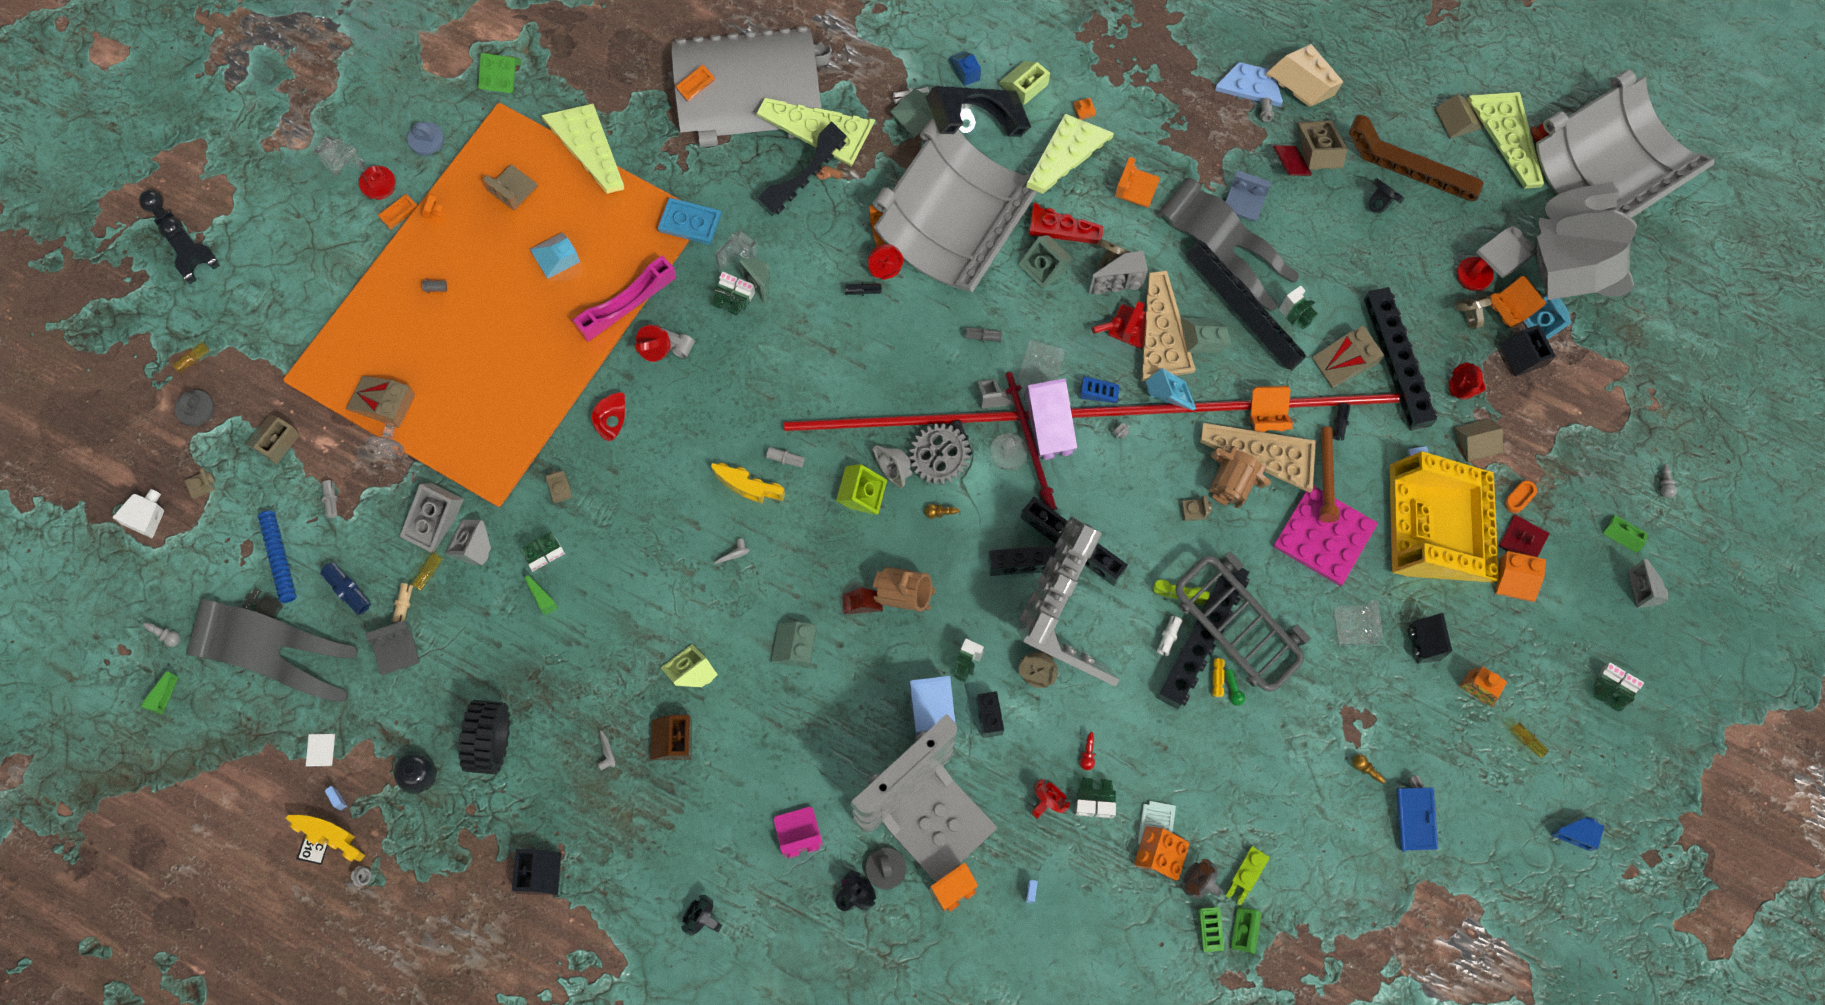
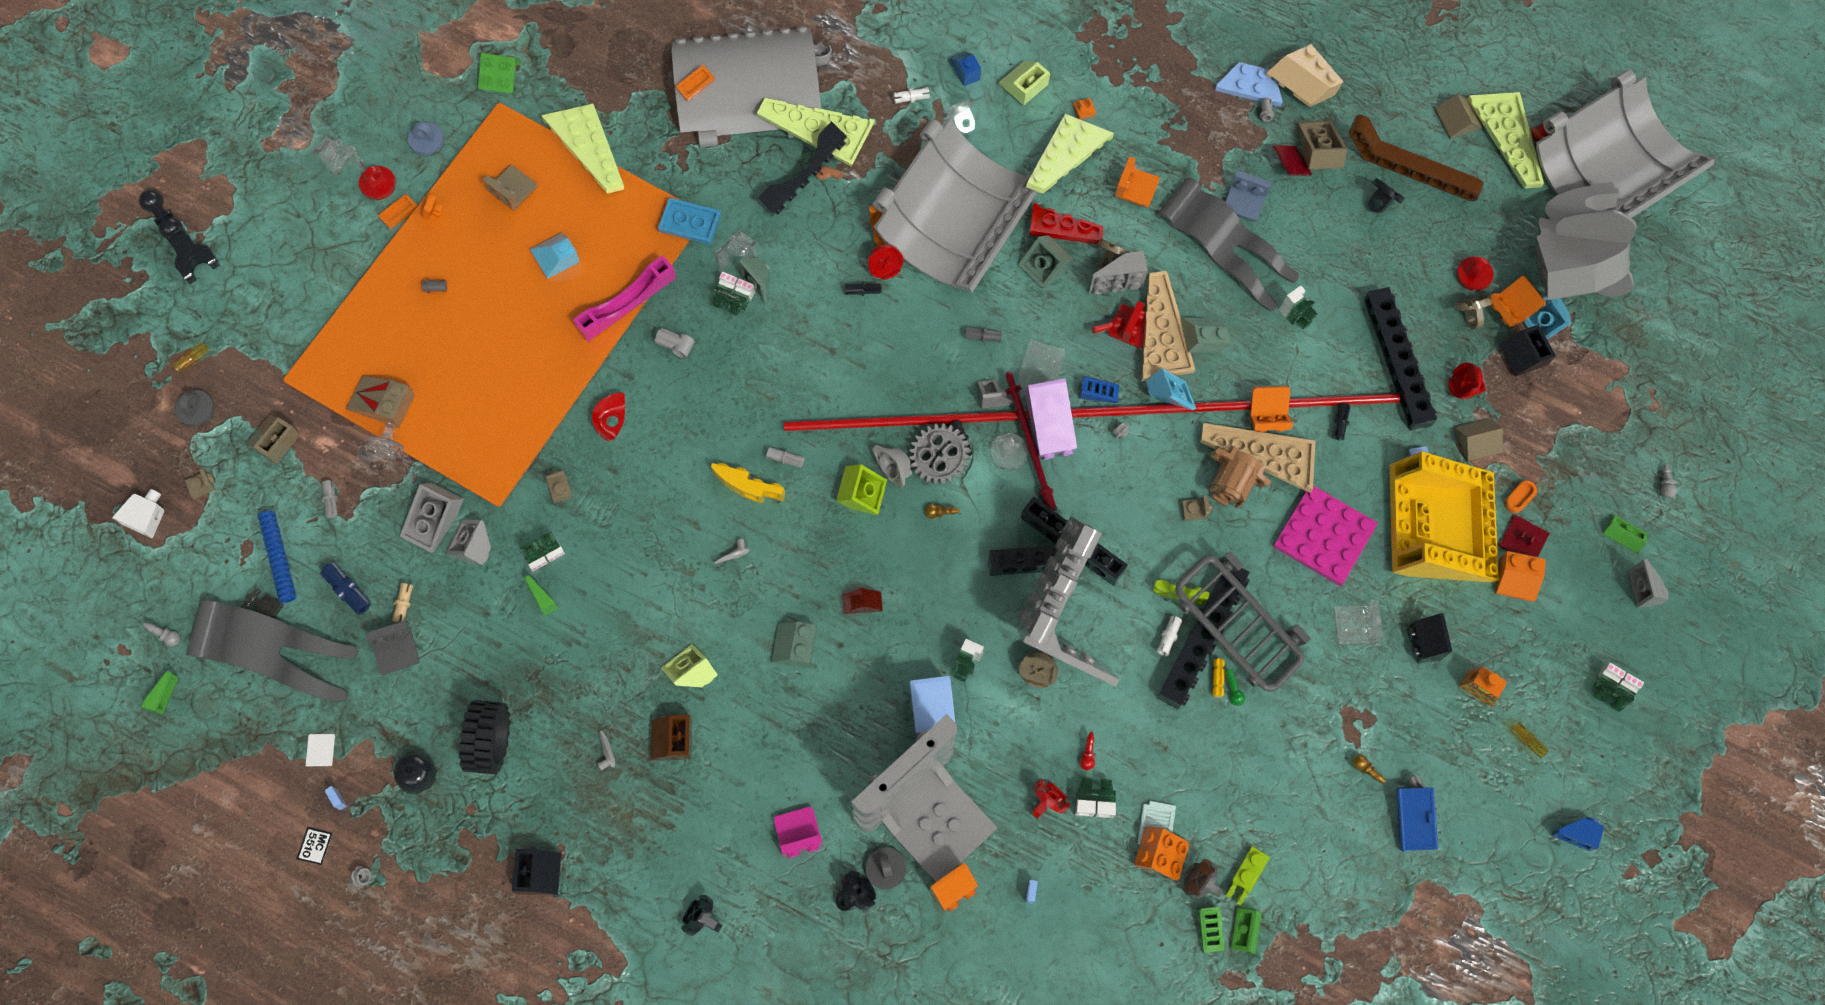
yellow slope [285,815,365,862] -> none
clear yellow axle [411,553,442,591] -> none
red tile [634,324,671,362] -> none
medium nougat container [873,567,936,612] -> none
sand green slope [890,89,934,139] -> none
black arch [925,86,1031,137] -> none
black brick [976,691,1004,738] -> none
black beam [1185,240,1306,371] -> none
dark tan slope [1312,325,1384,388] -> none
dark orange piece [1319,426,1339,523] -> none
light grey slope [1476,226,1537,278] -> none

